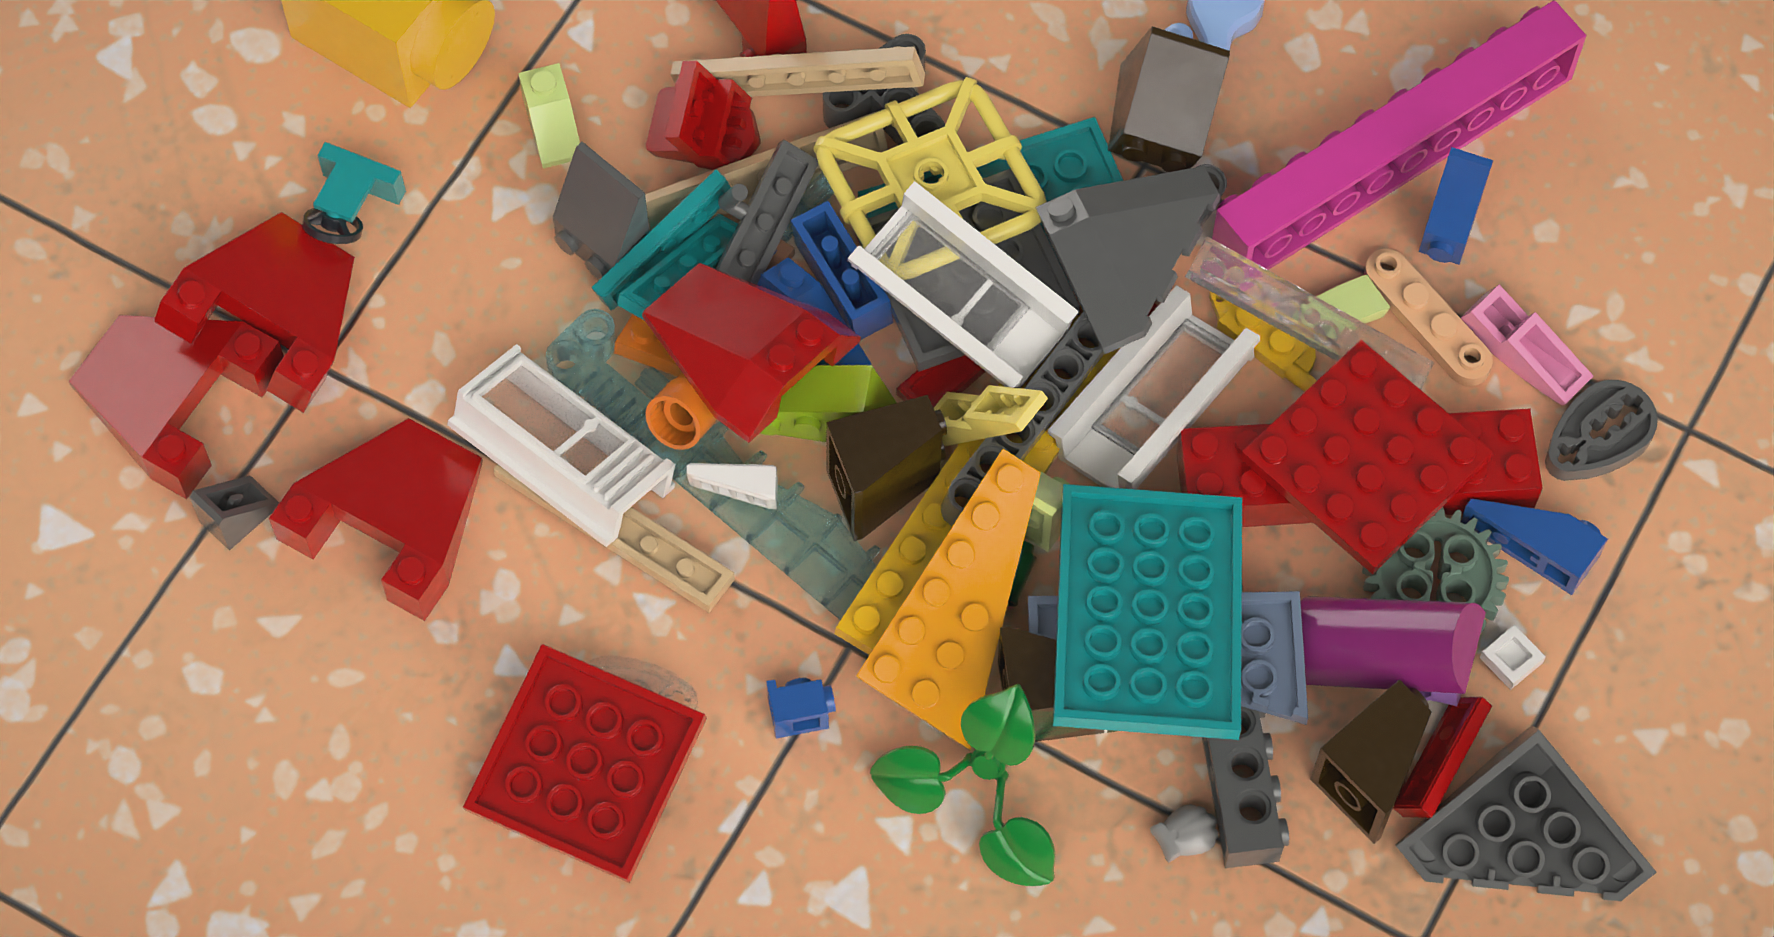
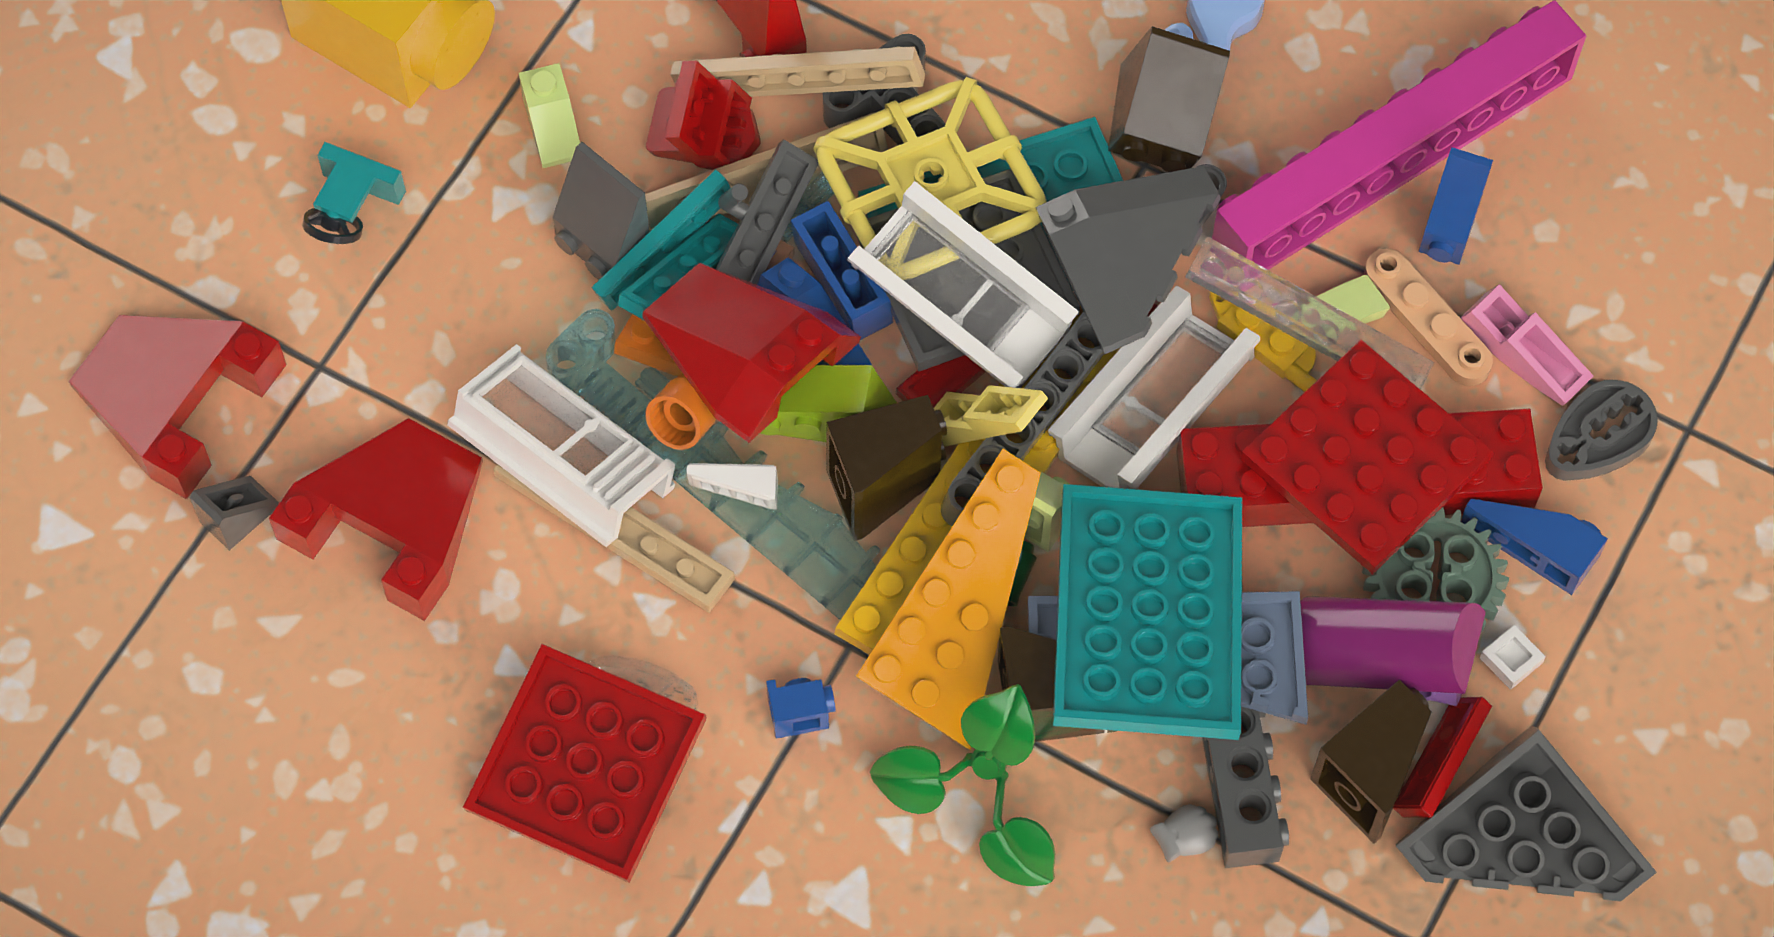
red wedge [154,212,355,413] -> none

